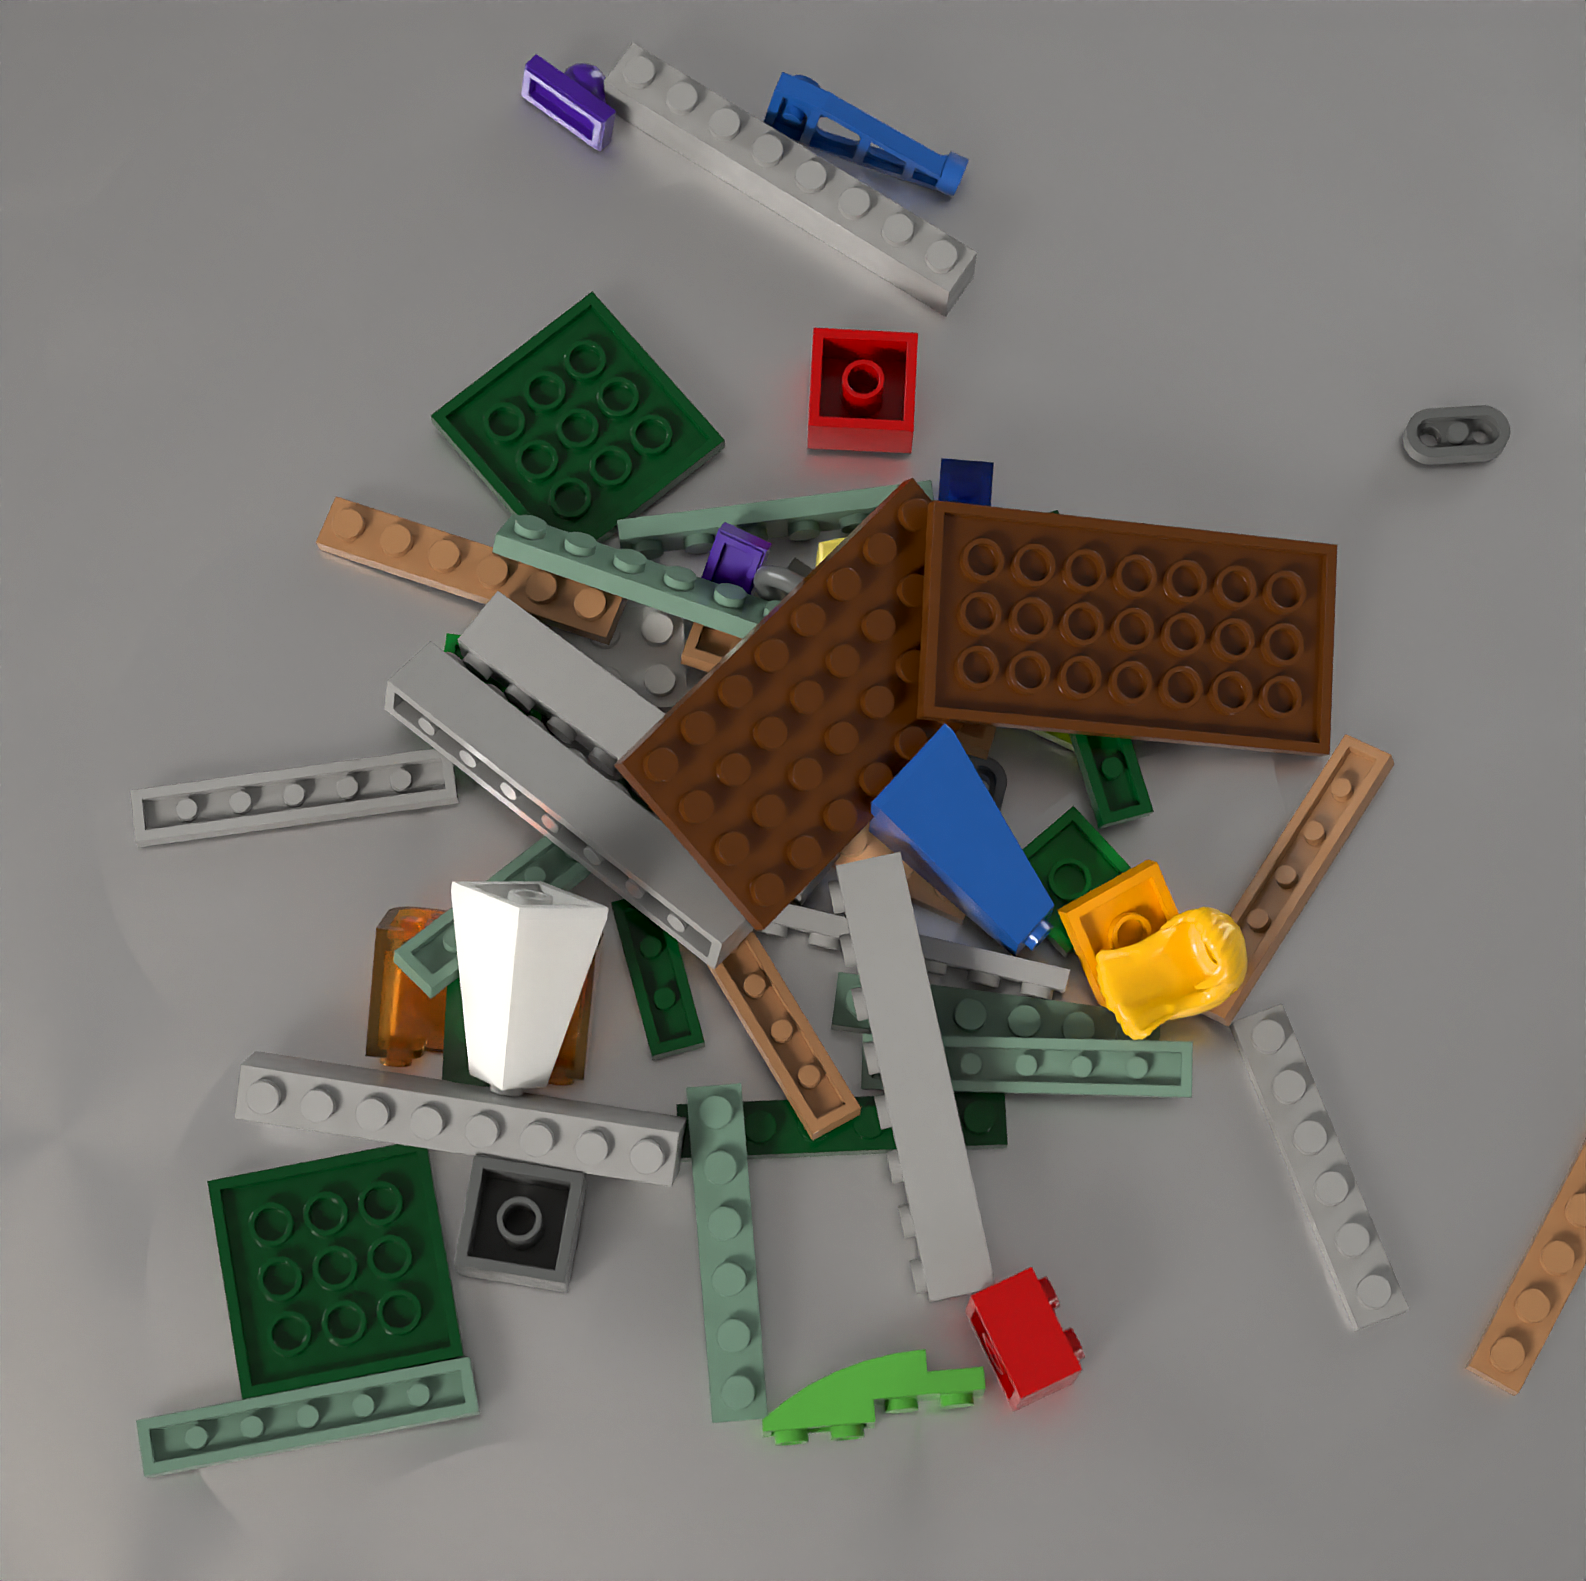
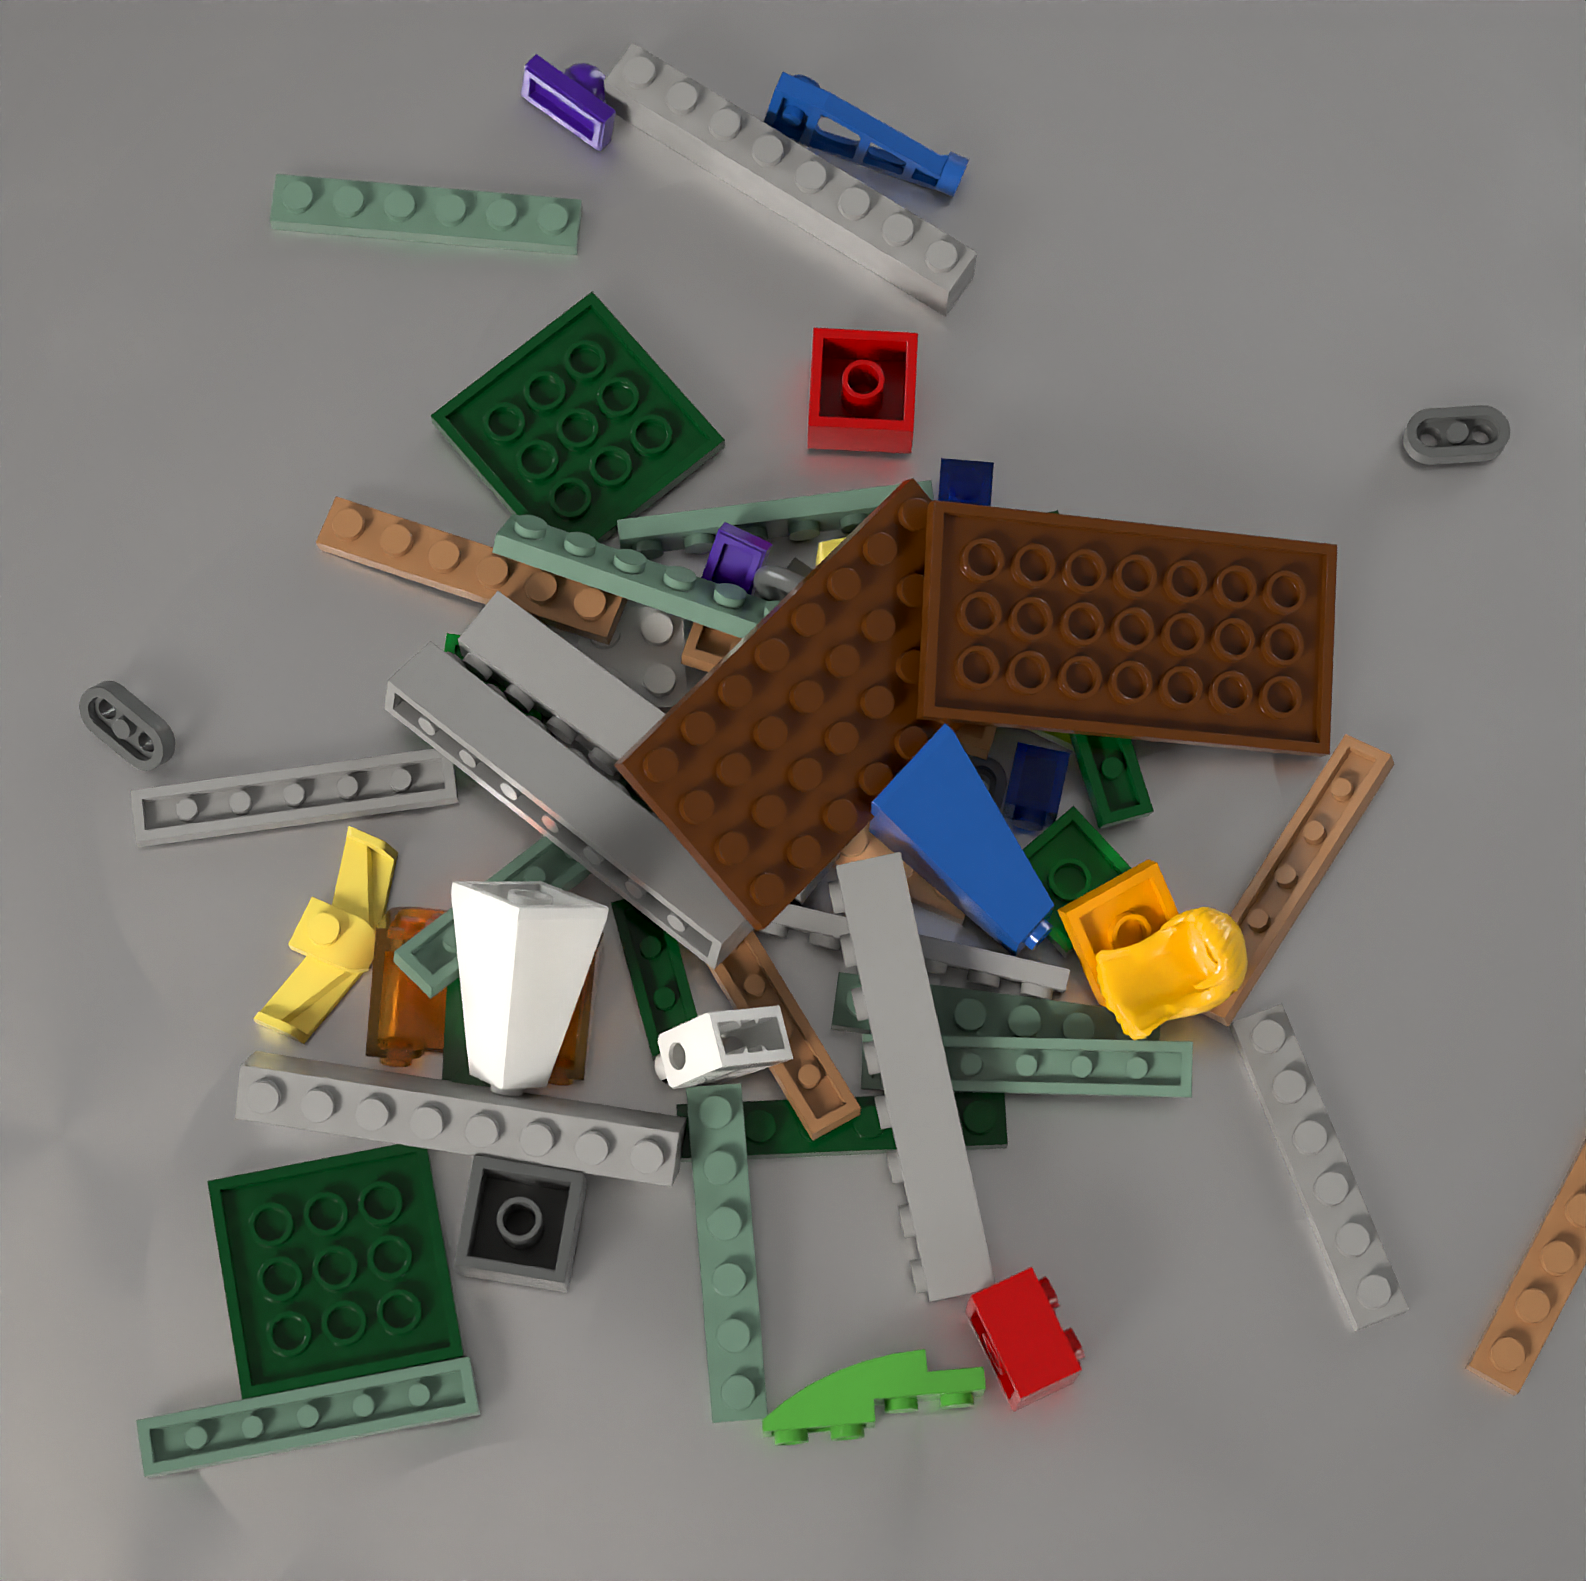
none -> dark grey plate [79,681,175,771]
none -> light yellow plate [253,826,398,1044]
none -> sand green plate [270,174,582,255]
none -> white torso [654,1005,793,1089]
none -> clear blue brick [1002,742,1070,831]

